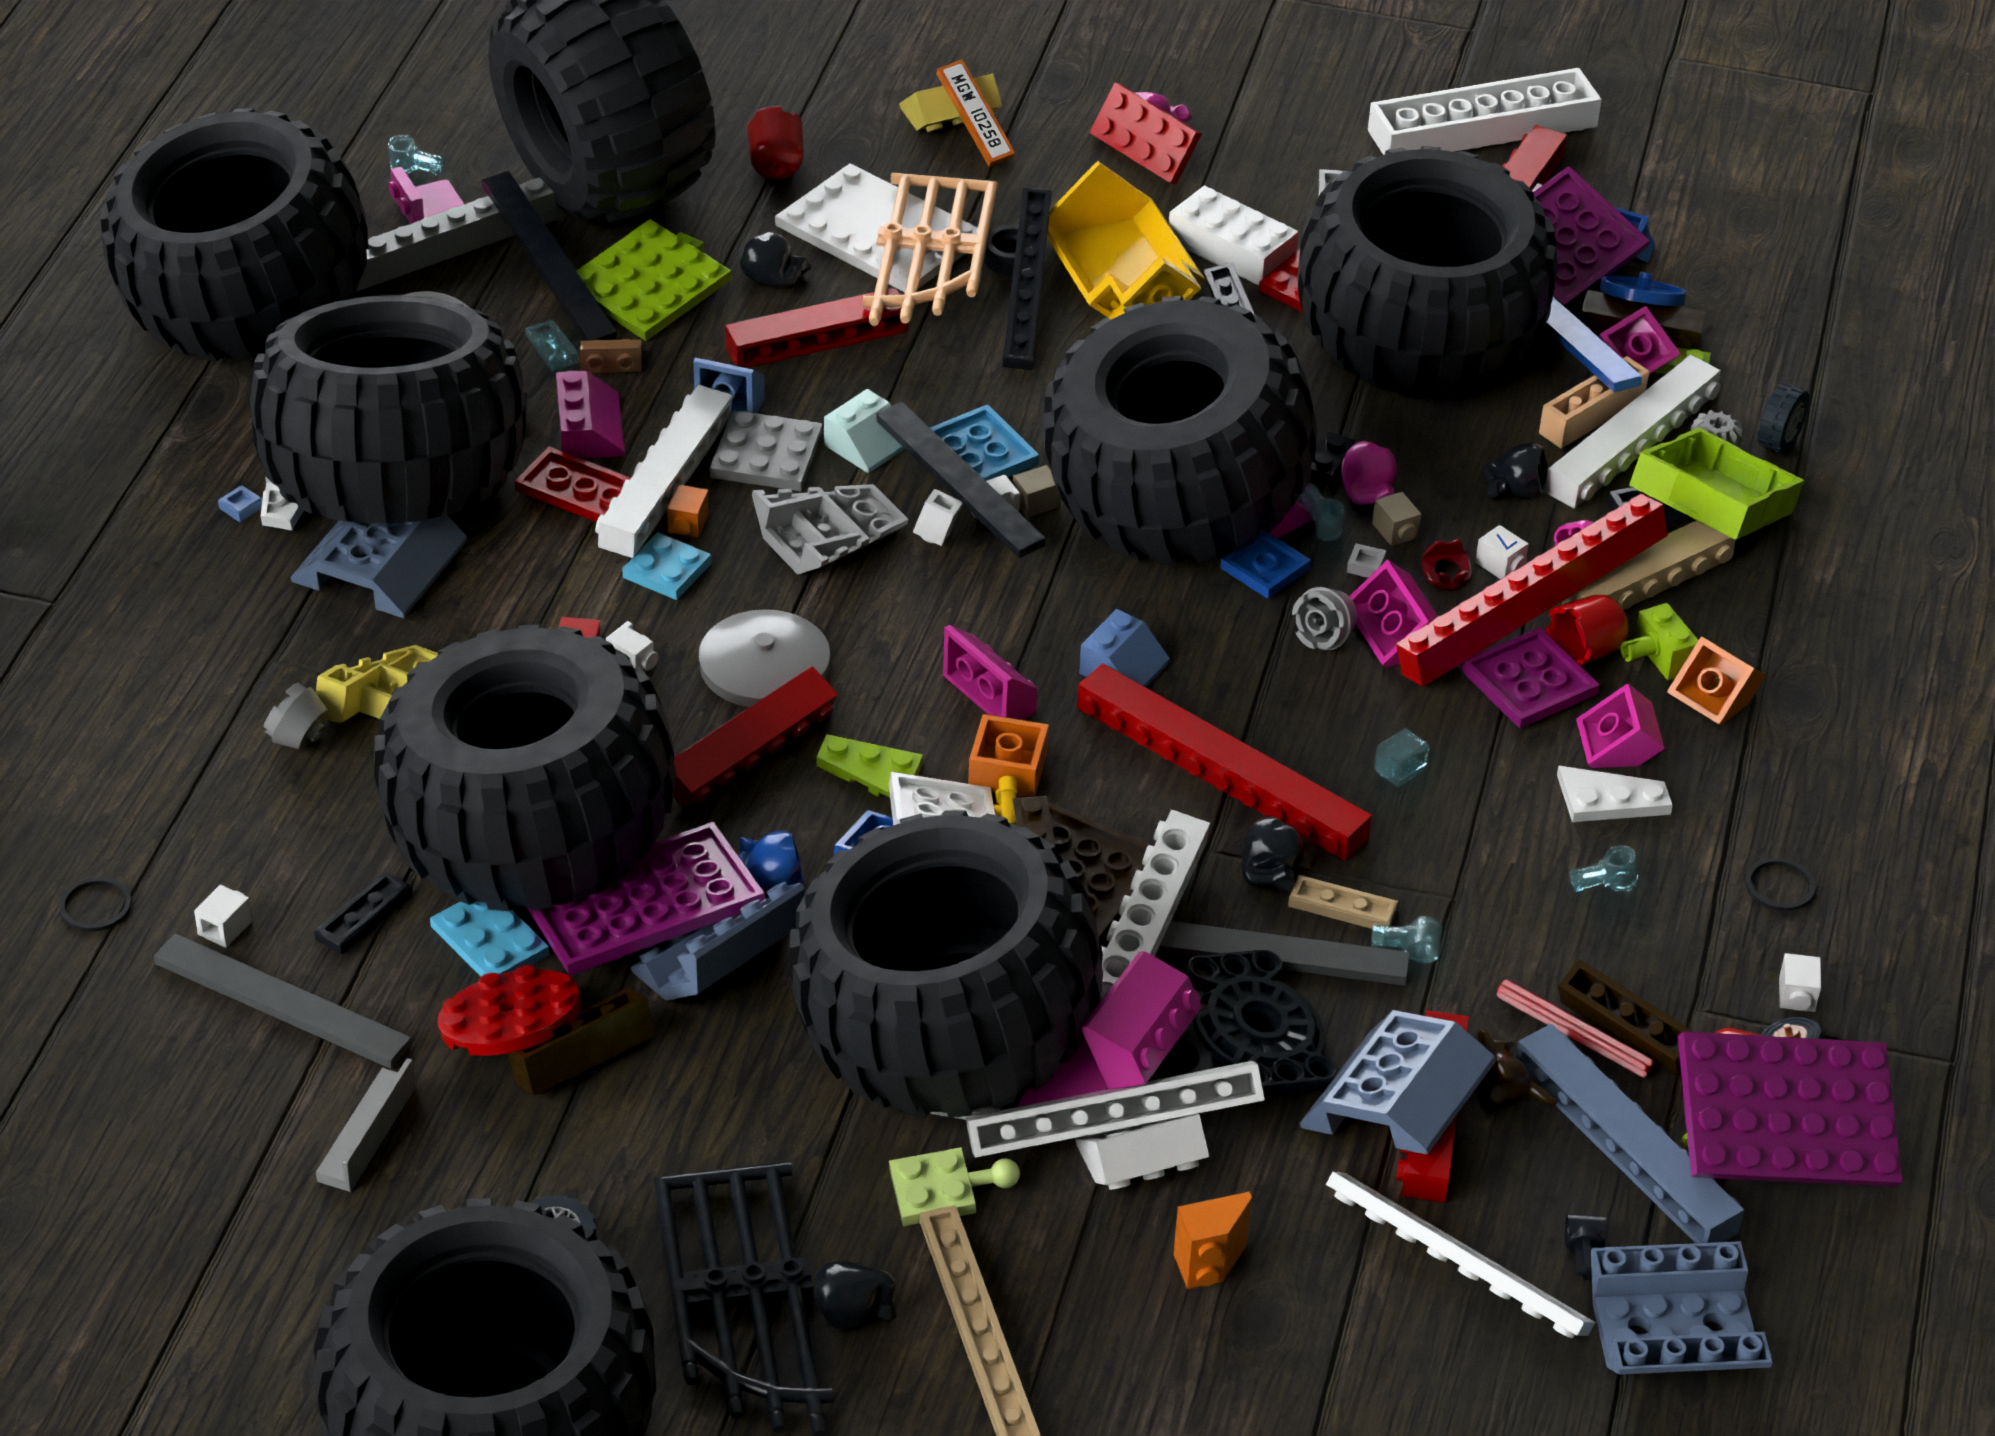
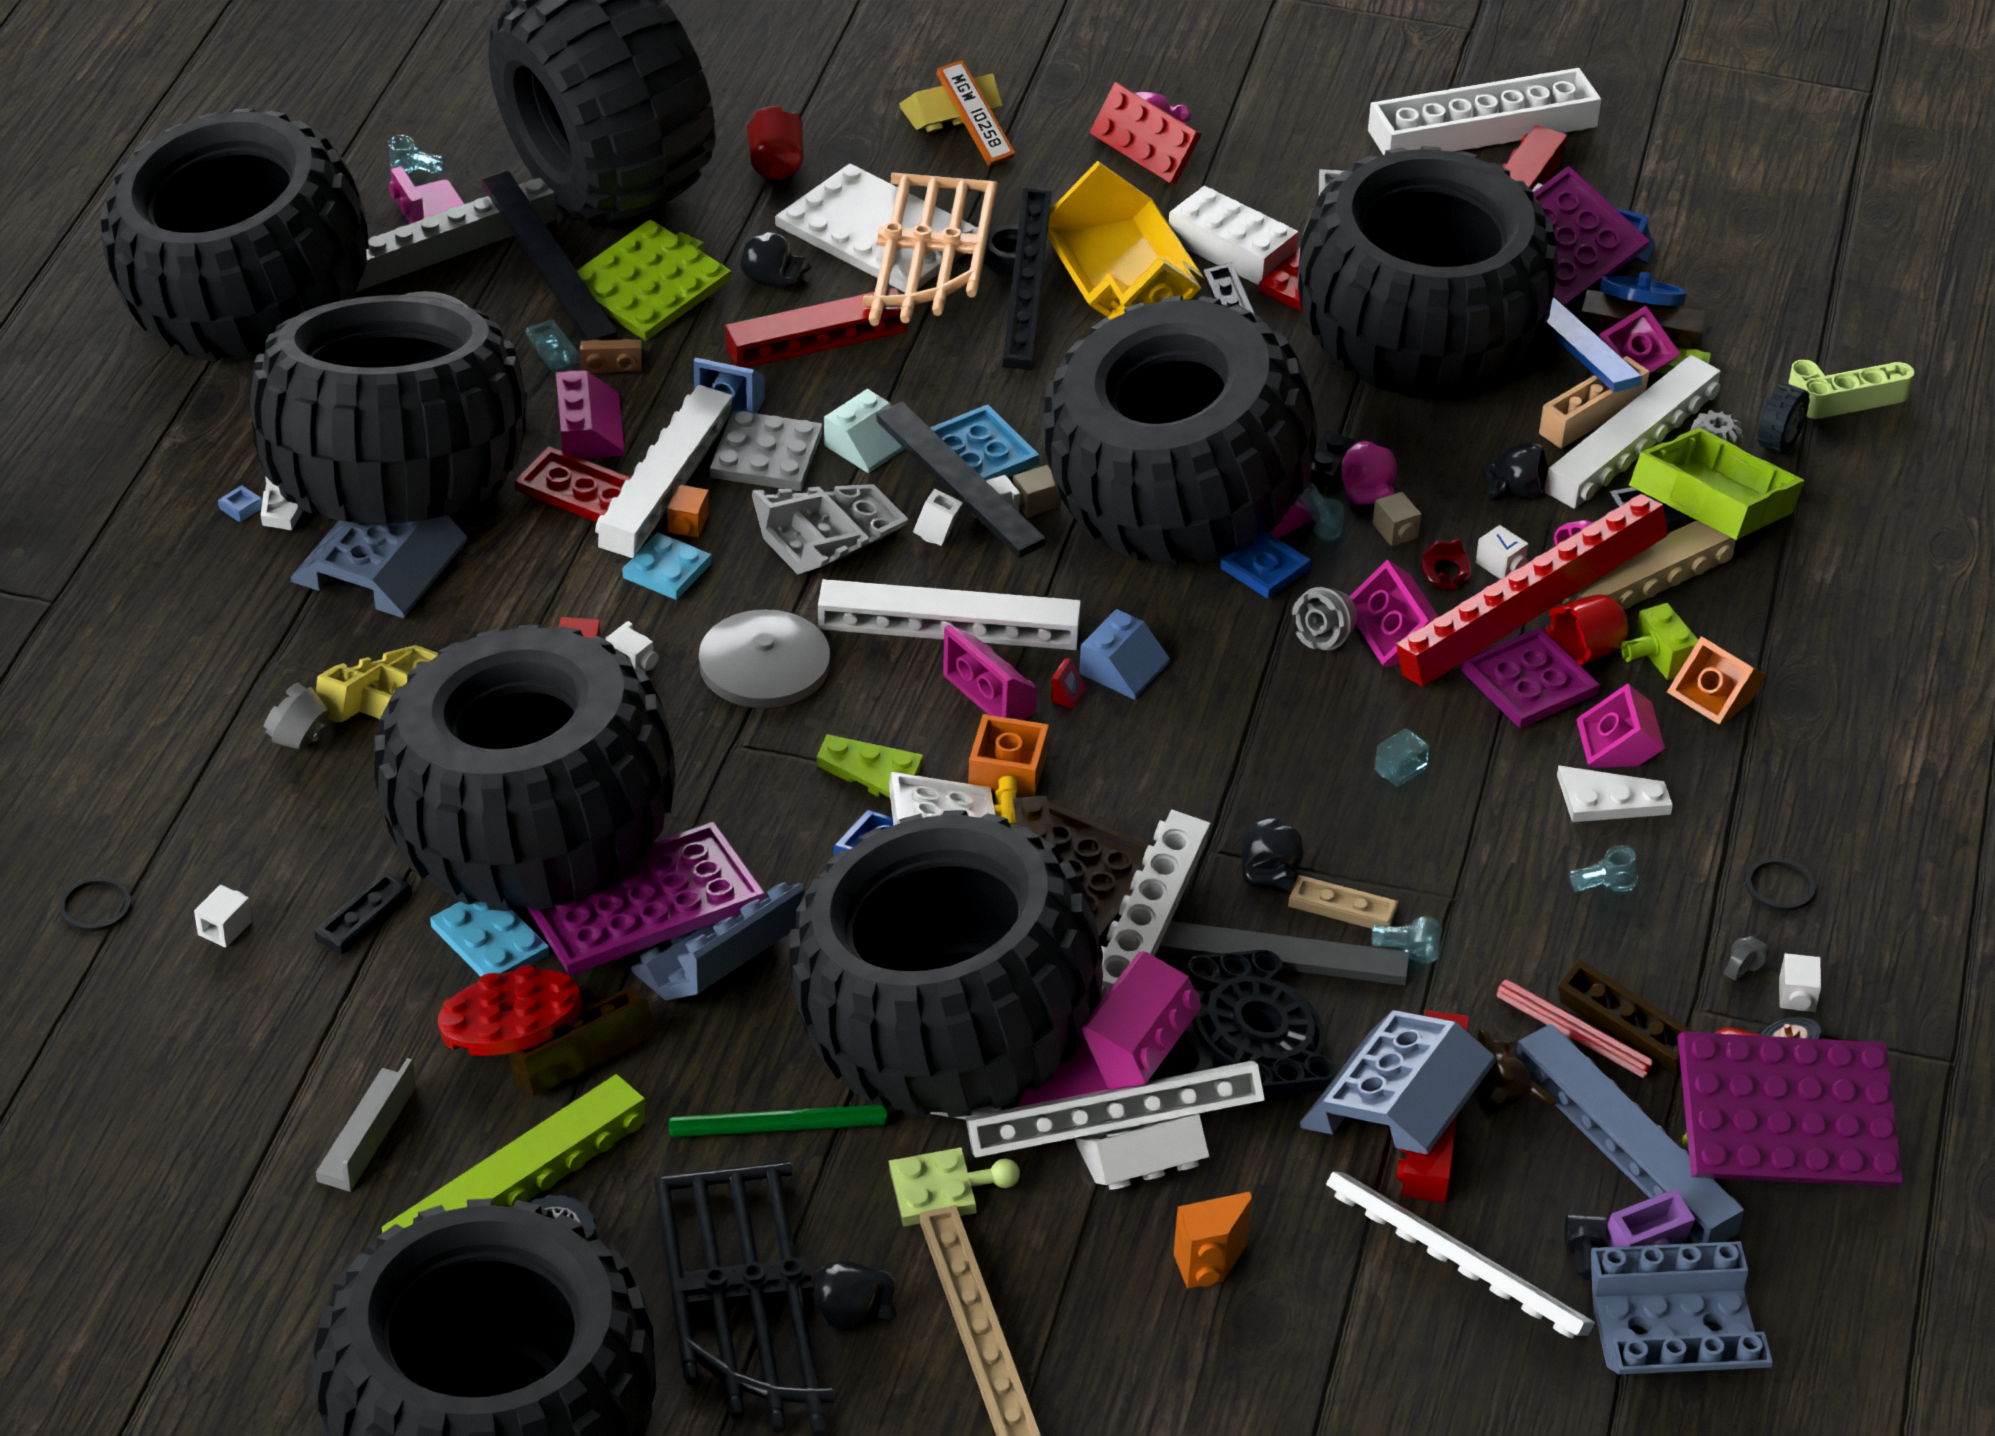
dark grey tile [154,933,412,1069] -> none
red brick [674,666,838,809] -> none
blue piece [738,831,805,891] -> none
red brick [1077,664,1372,861] -> none
light grey plate [1347,543,1386,578] -> none
none -> lime brick [382,1074,646,1233]
none -> green axle [668,1105,887,1138]
none -> white brick [818,579,1081,650]
none -> red slope [1051,658,1086,708]
none -> medium lavender brick [1606,1189,1695,1247]
none -> dark grey piece [1723,936,1770,981]
none -> yellowish green beam [1788,360,1914,419]

